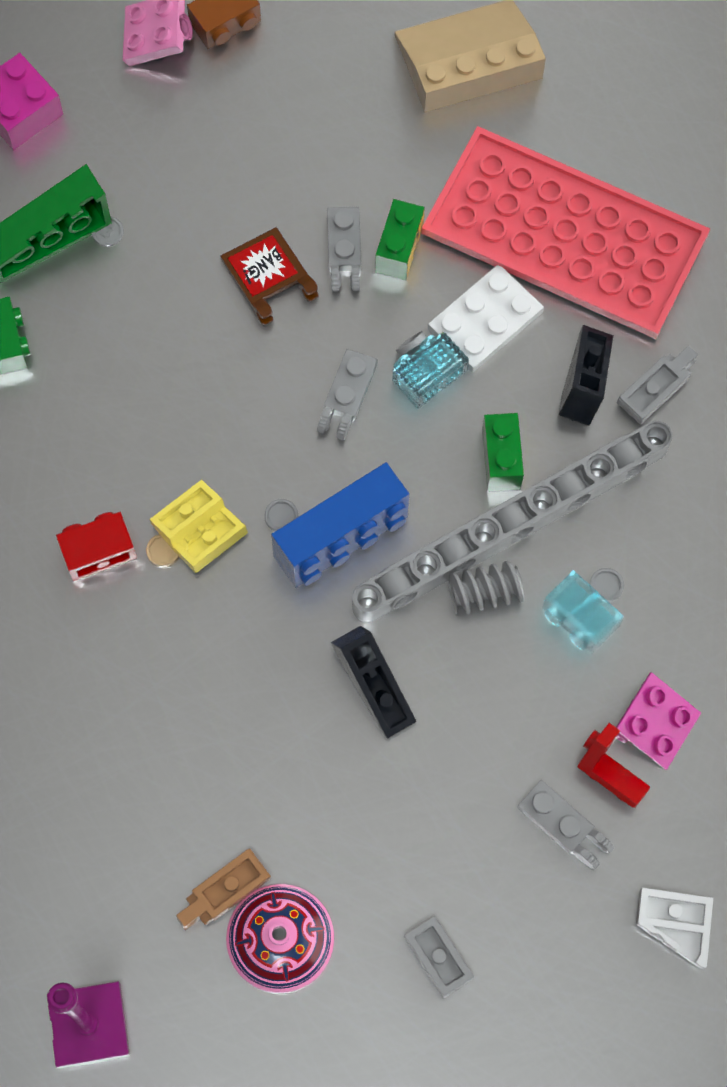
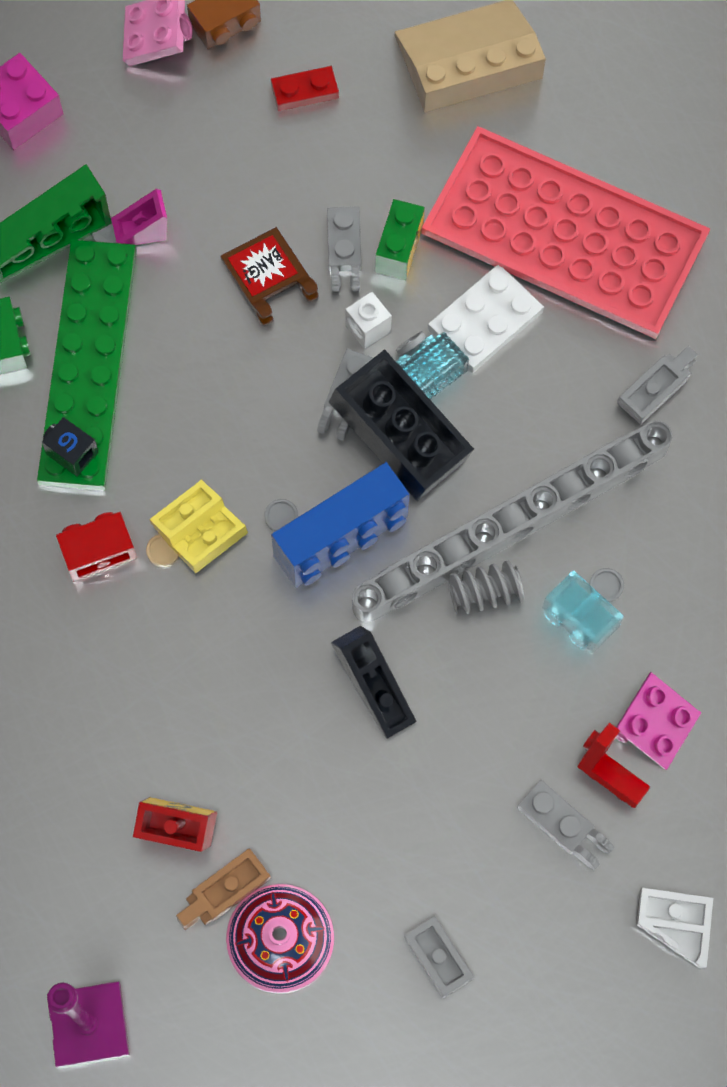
green brick [482,413,524,492] -> none
black slope [558,325,614,426] -> none
none -> green plate [37,240,137,491]
none -> black brick [42,417,98,477]
none -> dark pink slope [111,188,167,245]
none -> red brick [133,797,217,852]
none -> red plate [271,65,339,112]
none -> black brick [329,349,474,502]
none -> white brick [345,292,392,350]

